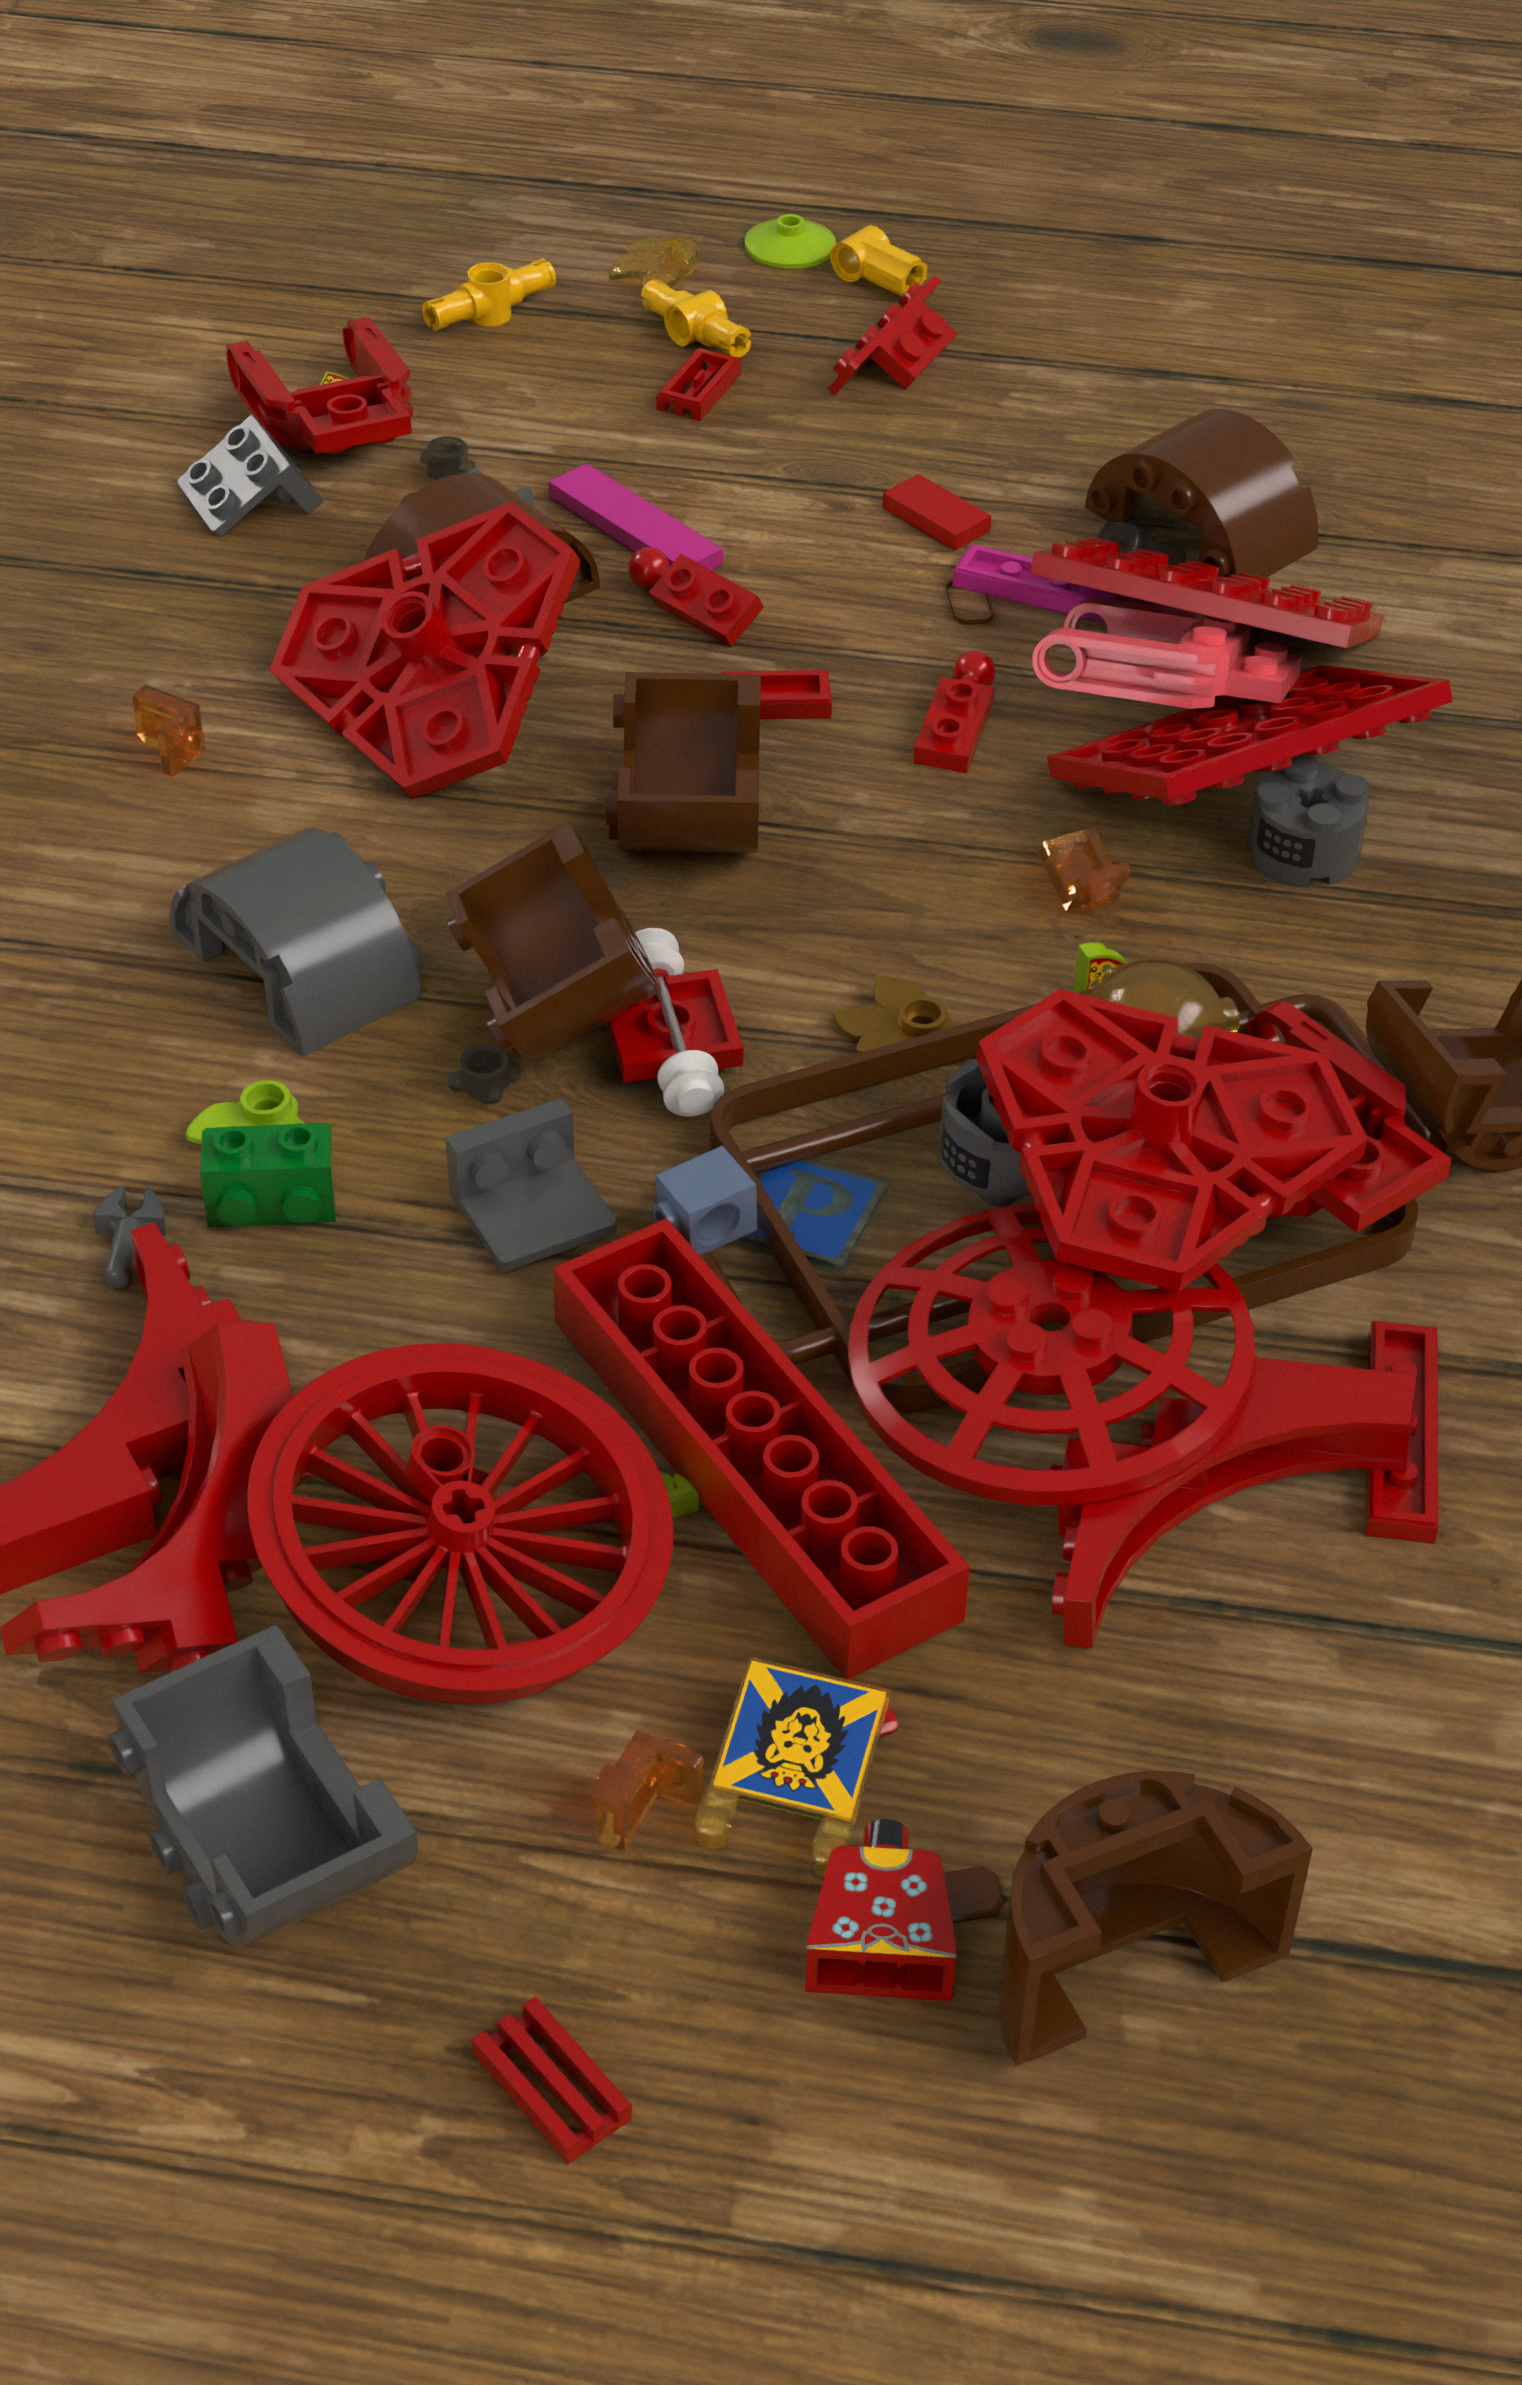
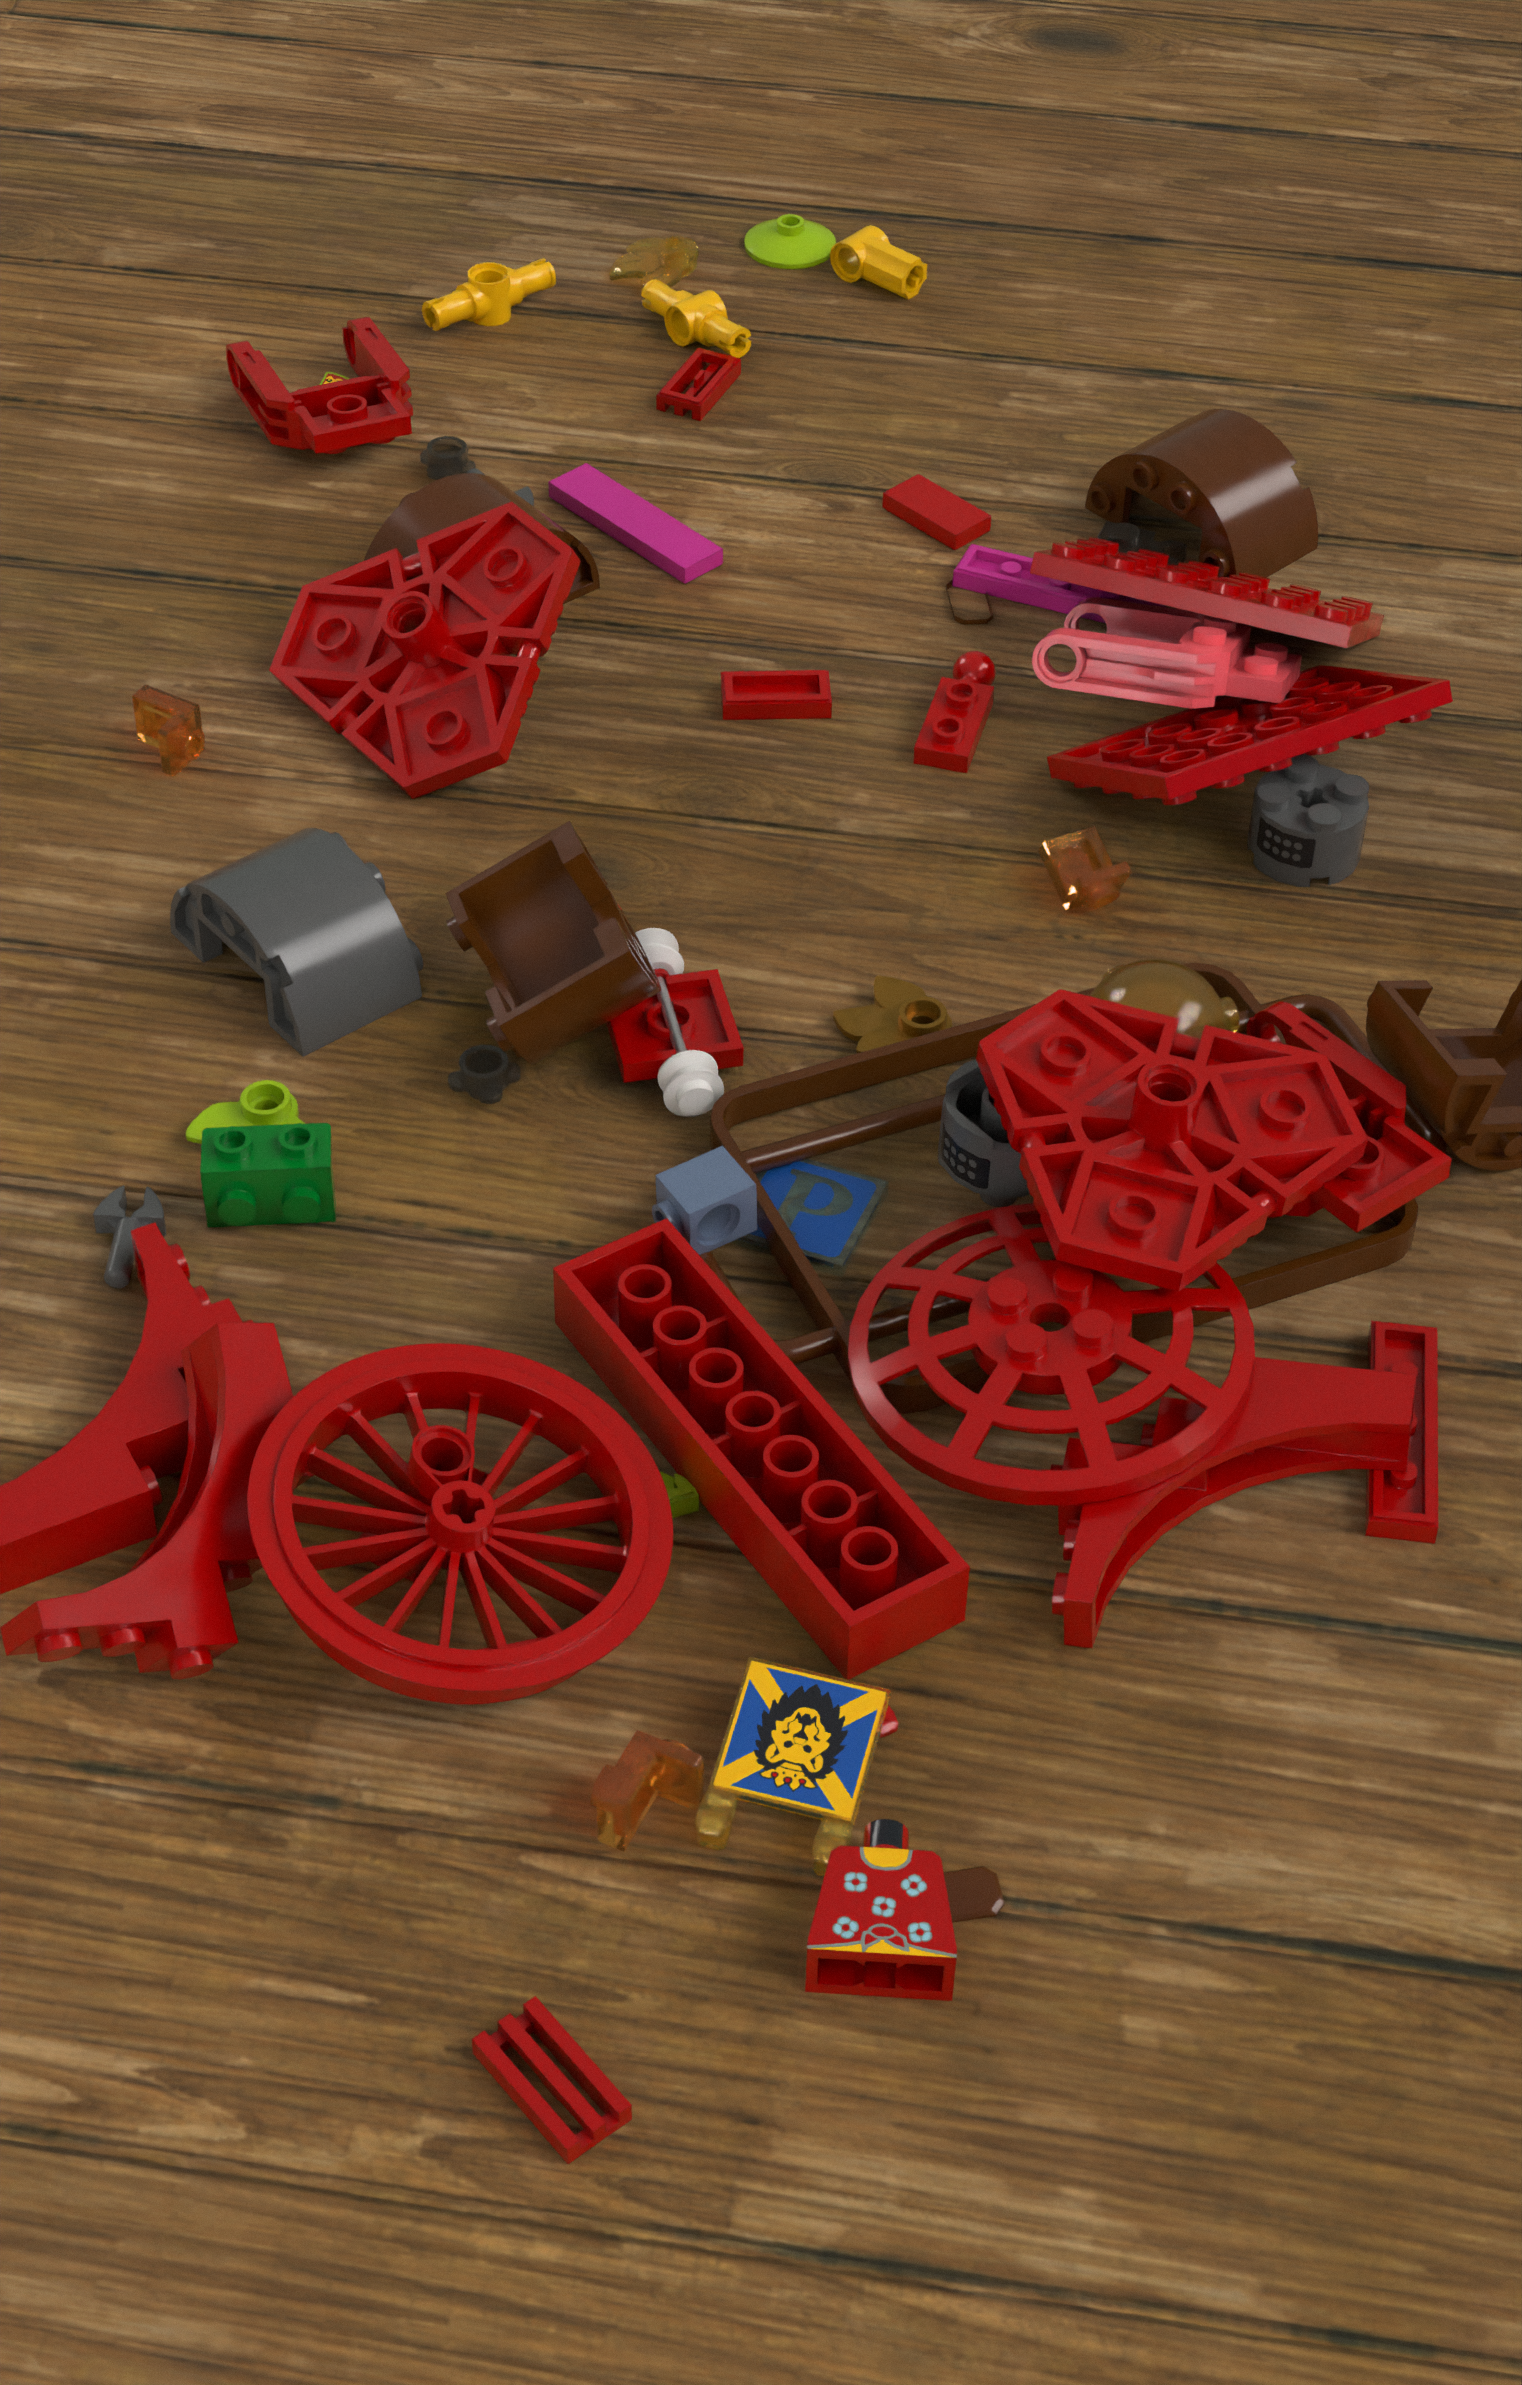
dark grey cylinder [108,1624,418,1949] -> none
dark grey bracket [177,414,324,537] -> none
dark grey bracket [445,1098,617,1272] -> none
reddish brown cylinder [606,672,761,853] -> none
red plate [628,547,764,647] -> none
red bracket [828,275,958,396] -> none
reddish brown cylinder [998,1771,1313,2066] -> none
lime tile [1073,942,1135,993] -> none

